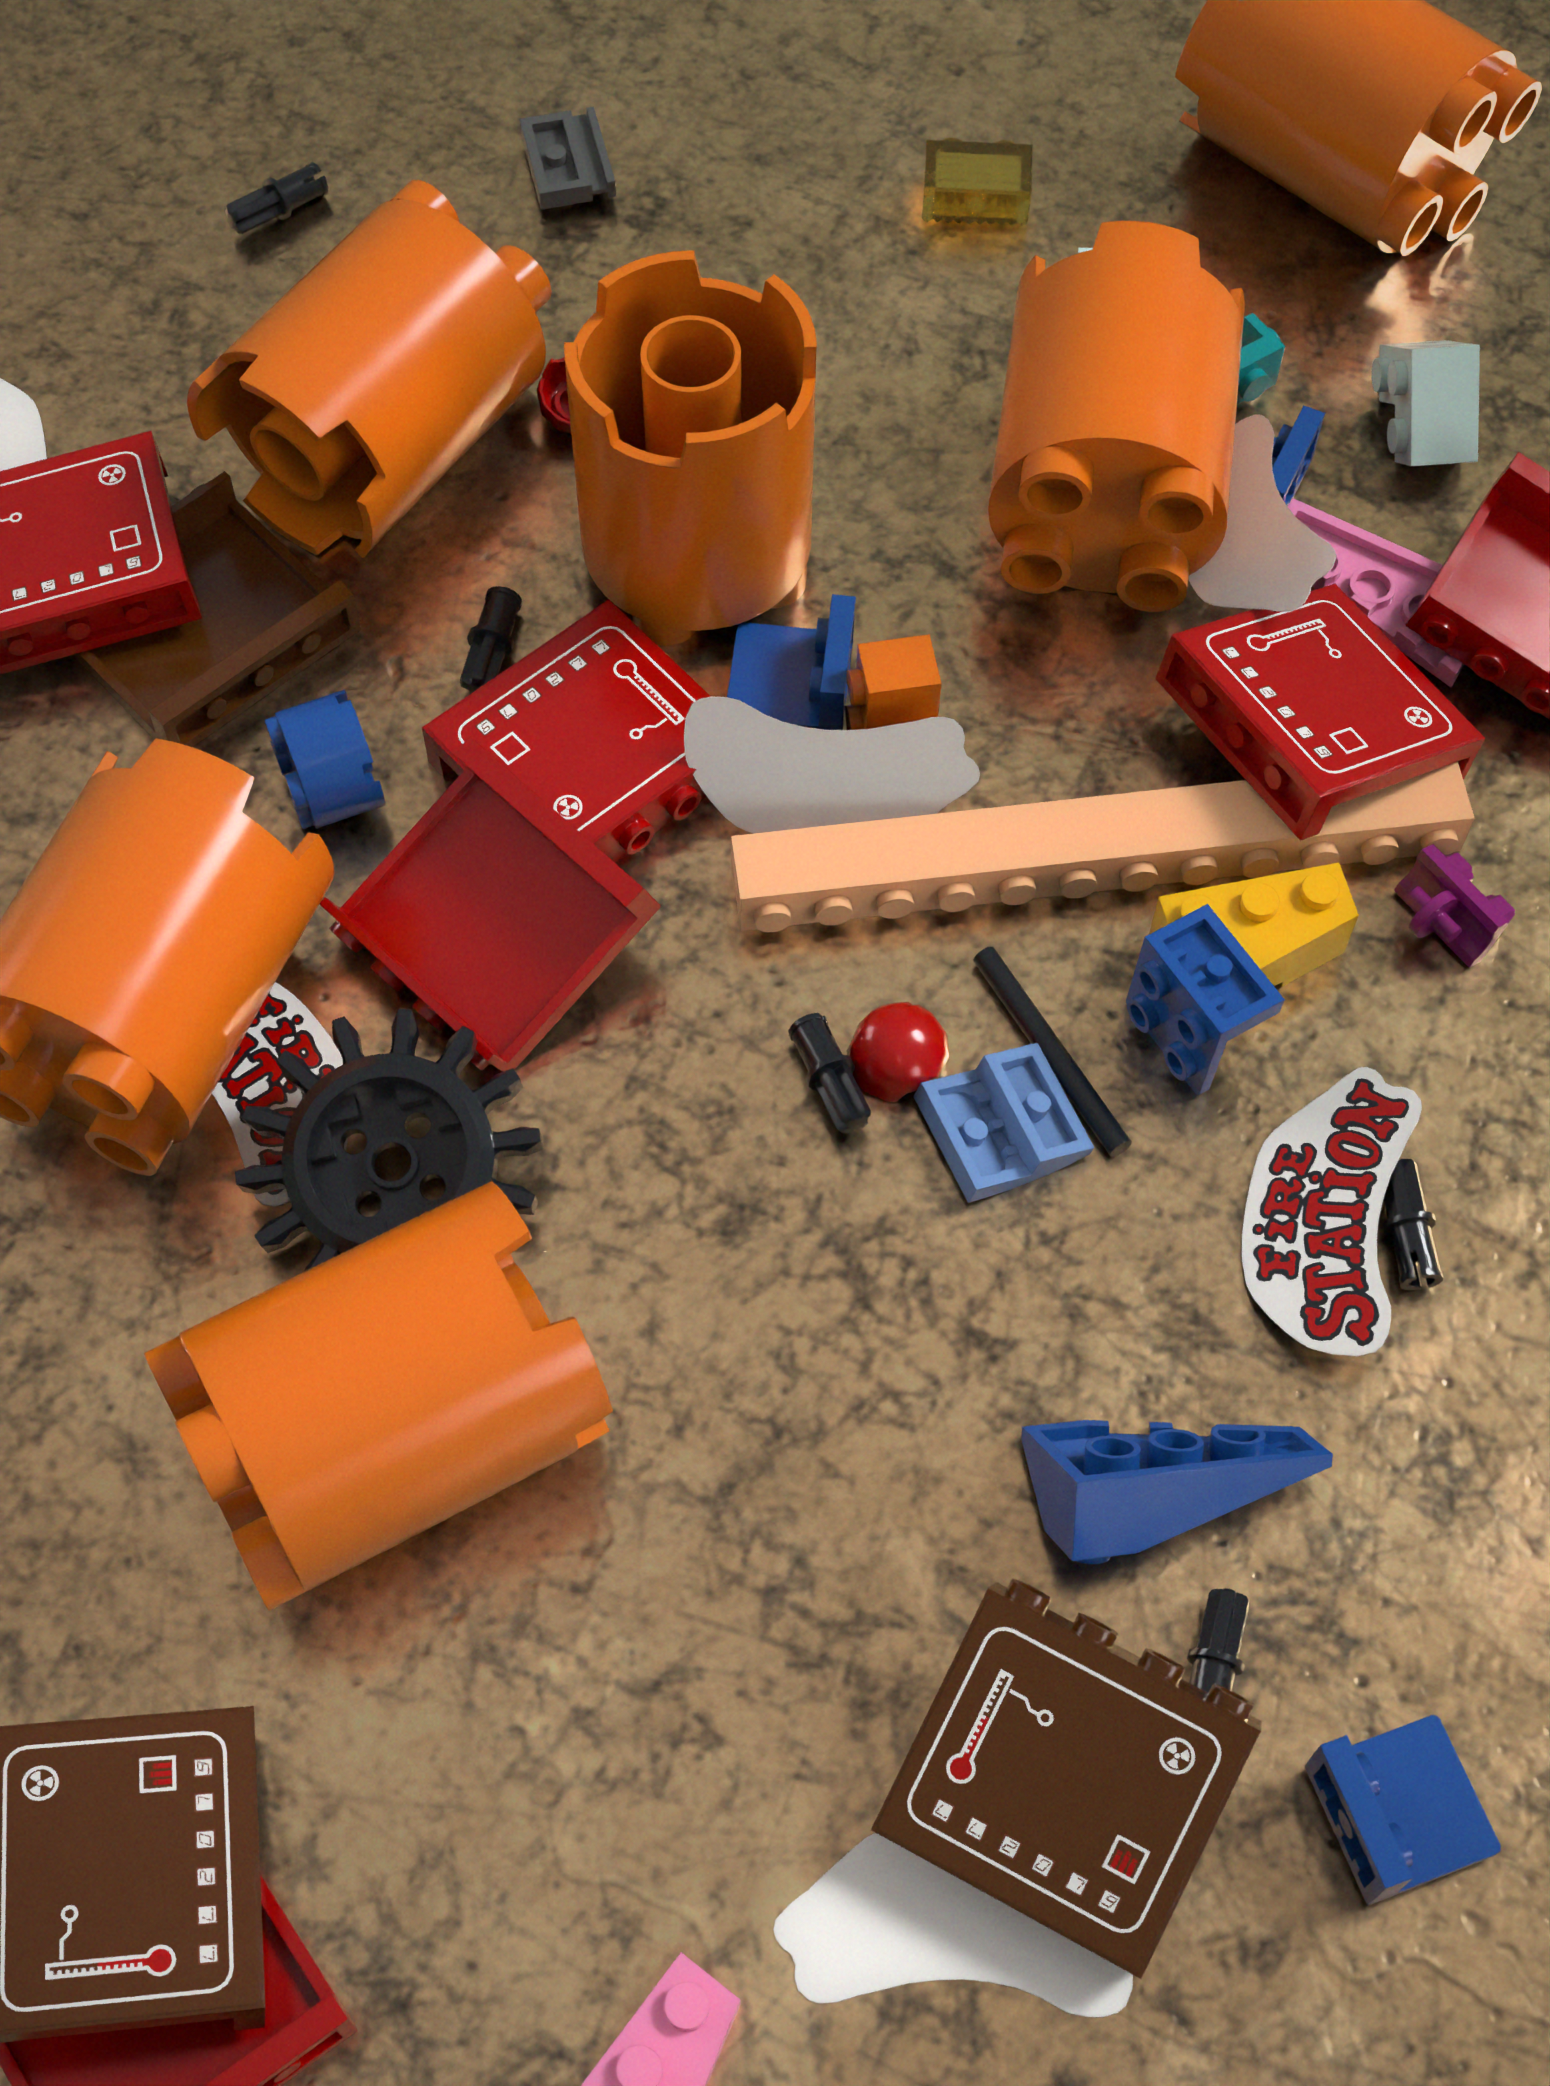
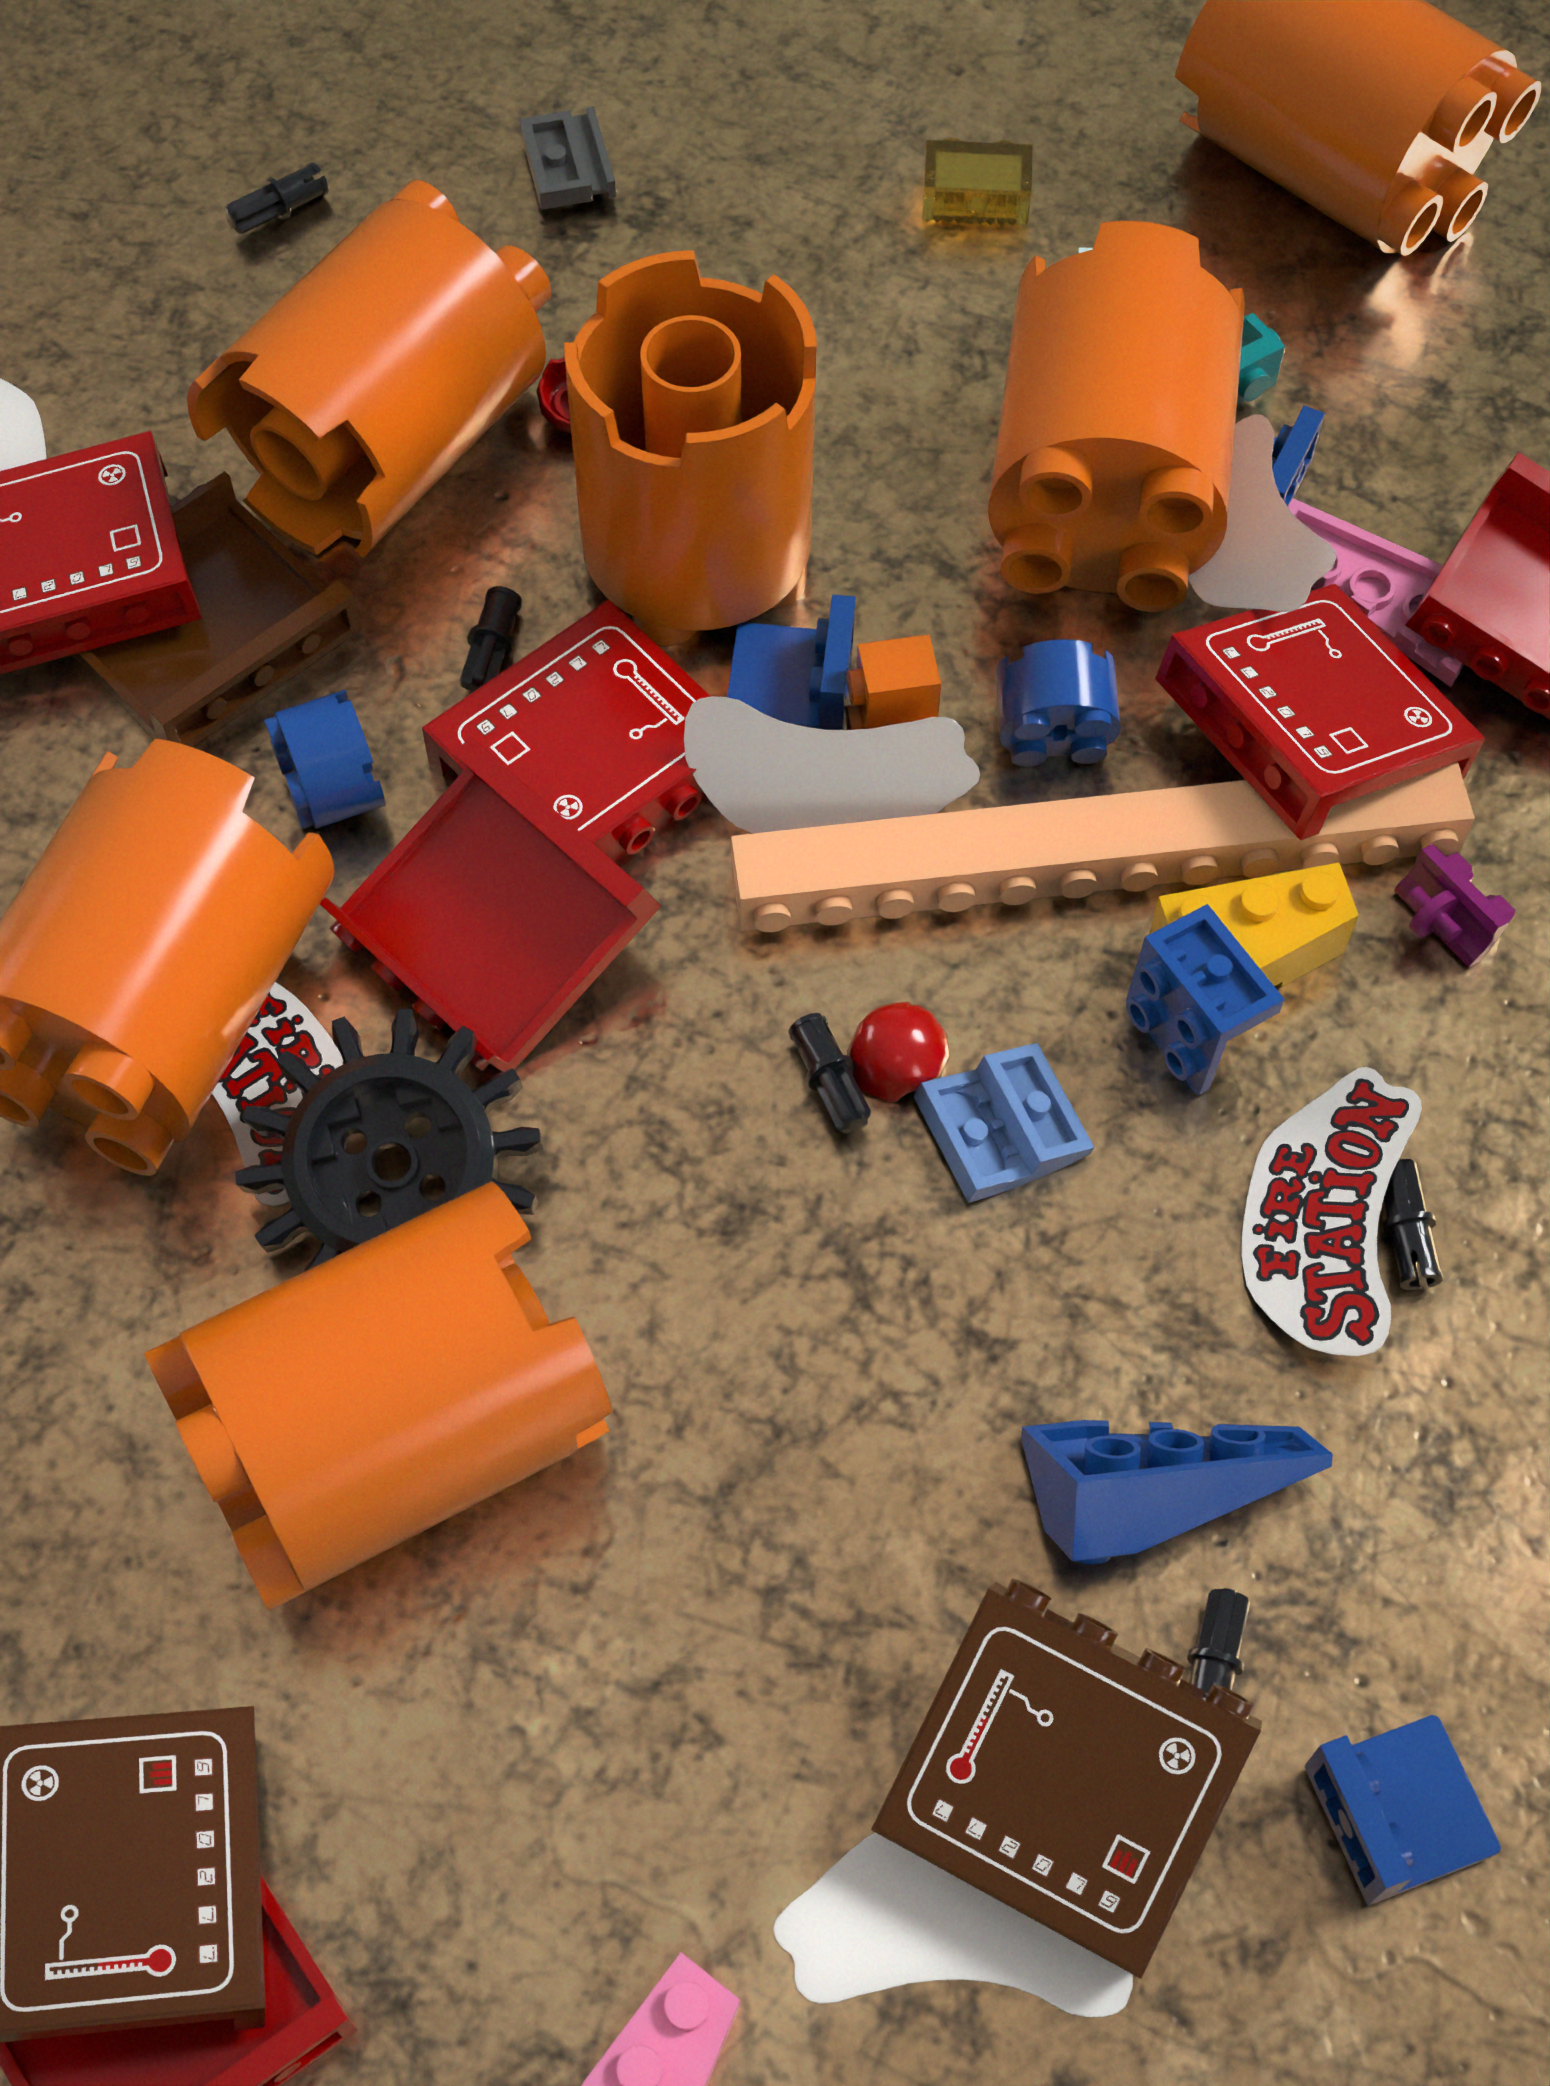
black bar [973,946,1132,1157] -> none
light aqua brick [1372,340,1480,466] -> none
none -> blue brick [995,639,1121,767]

